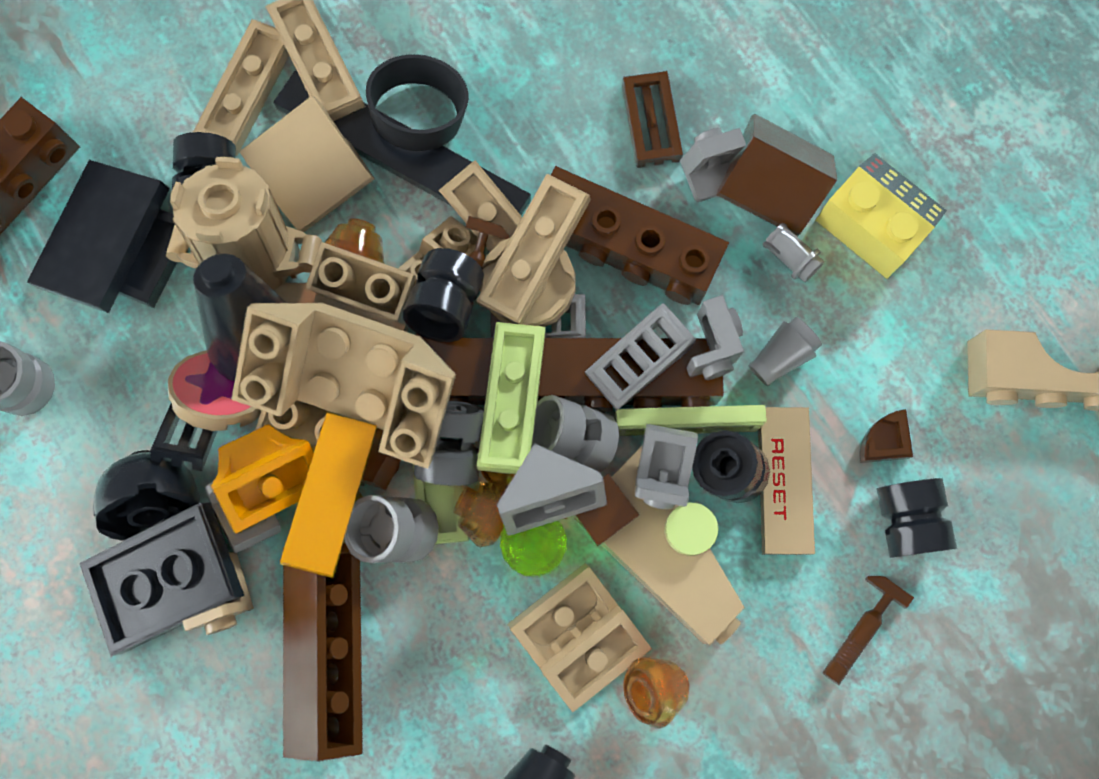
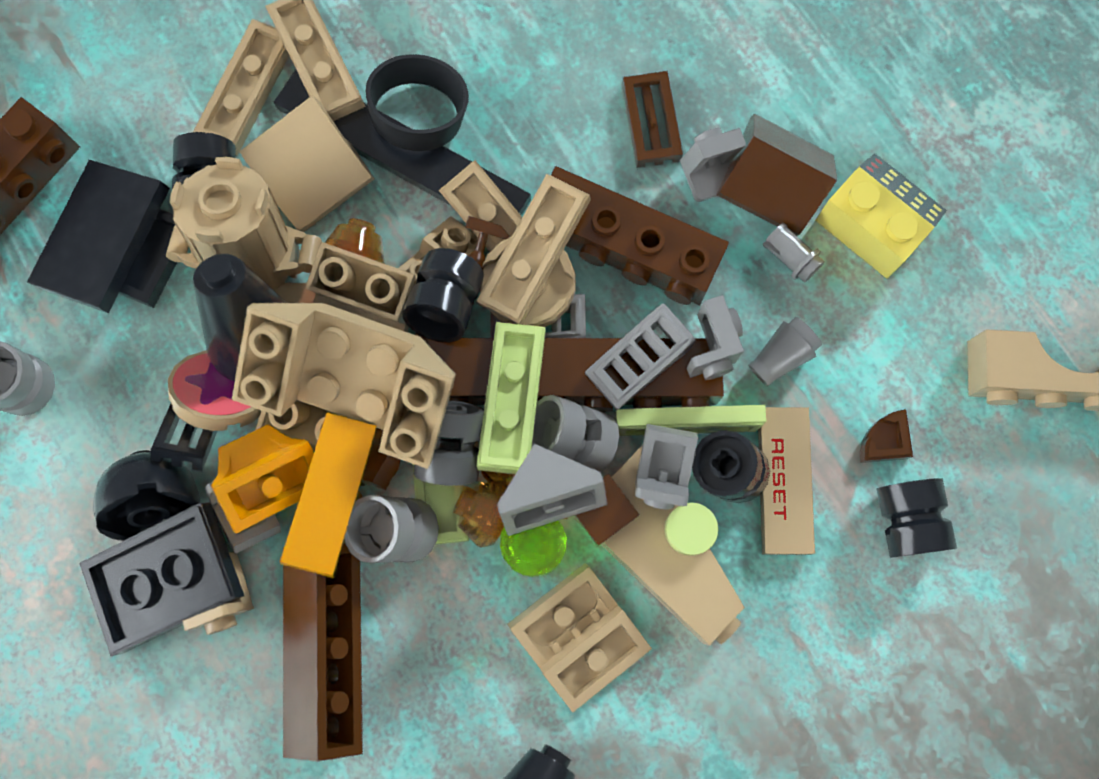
clear orange cone [623,657,689,728] -> none
reddish brown piece [822,576,914,685] -> none

